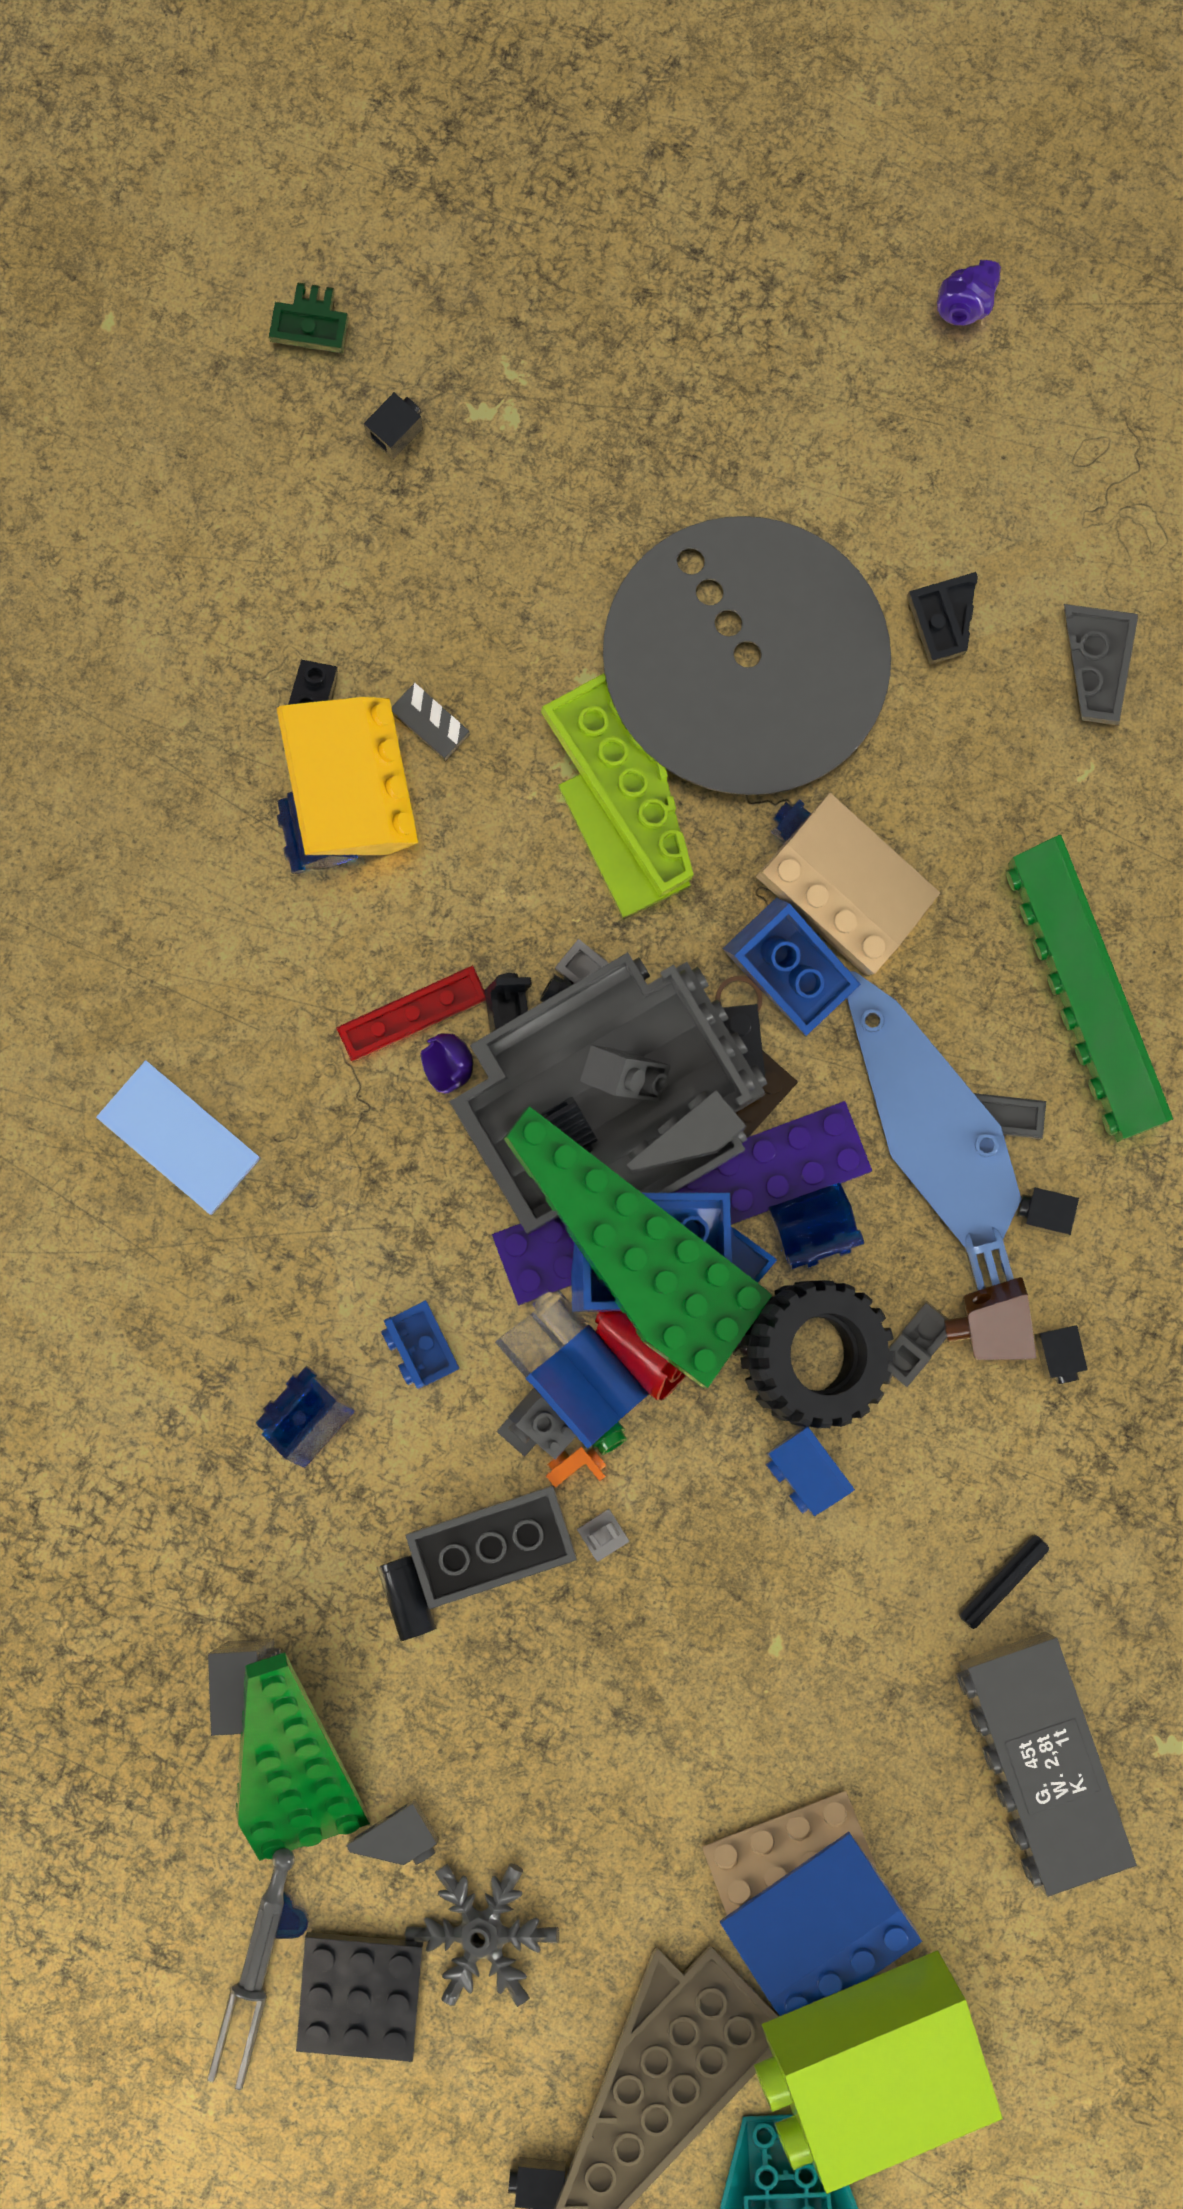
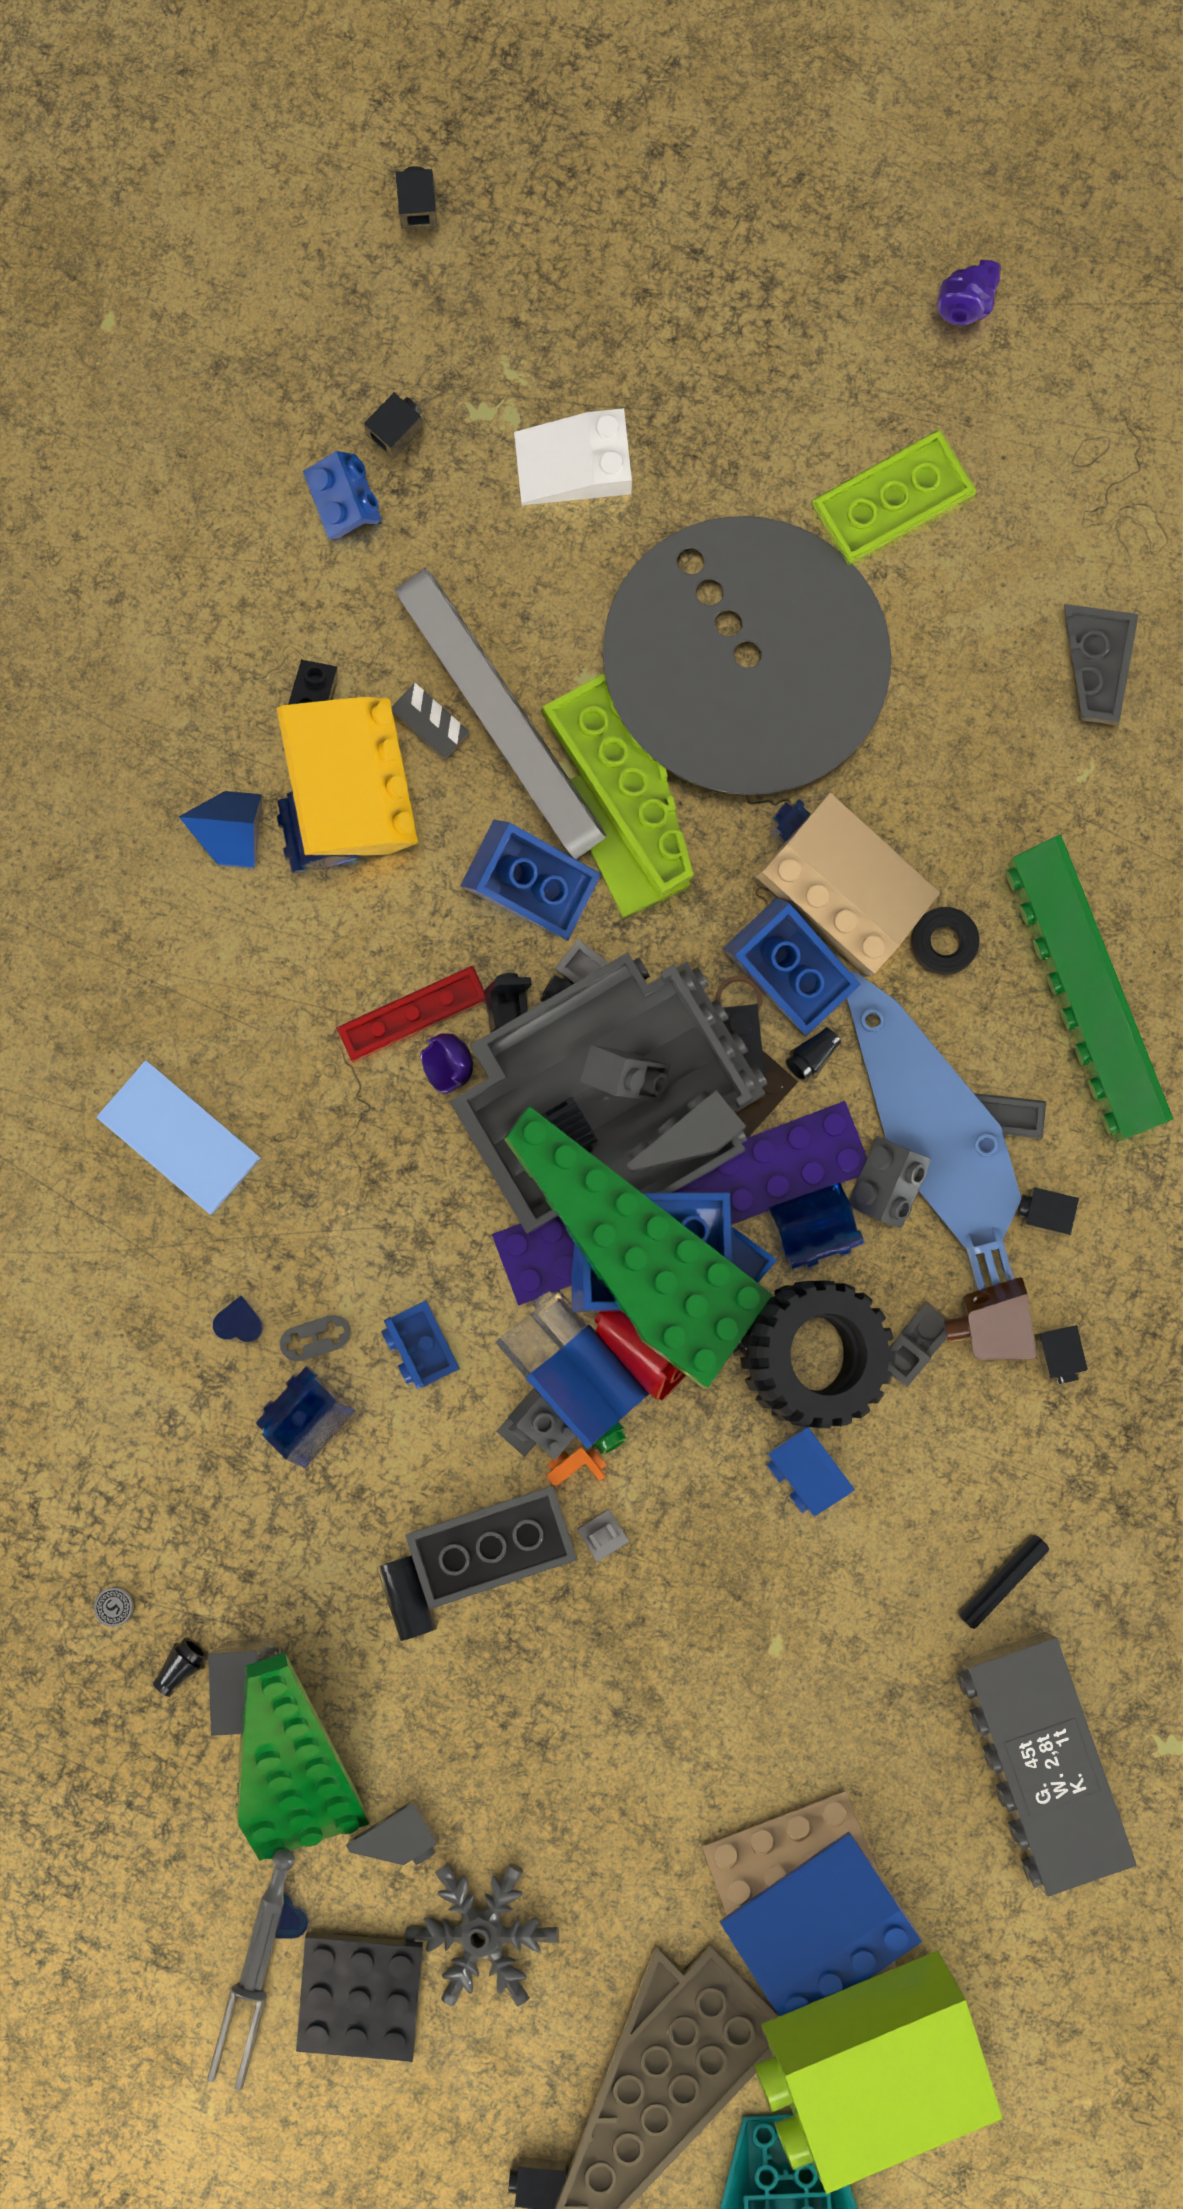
dark green hinge [269,282,349,353] -> none
black wing [907,572,978,665] -> none
none -> light grey tile [94,1587,134,1627]
none -> black cone [153,1638,207,1697]
none -> blue slope [179,791,262,869]
none -> clear blue tile [213,1295,264,1342]
none -> dark grey beam [280,1315,352,1361]
none -> blue bracket [303,451,381,540]
none -> light grey beam [395,567,607,859]
none -> black brick [396,166,438,229]
none -> blue slope [460,819,601,940]
none -> white slope [514,408,632,505]
none -> black cone [786,1027,841,1082]
none -> lime tile [811,429,977,565]
none -> dark grey bracket [848,1136,931,1228]
none -> black tyre [911,907,980,975]

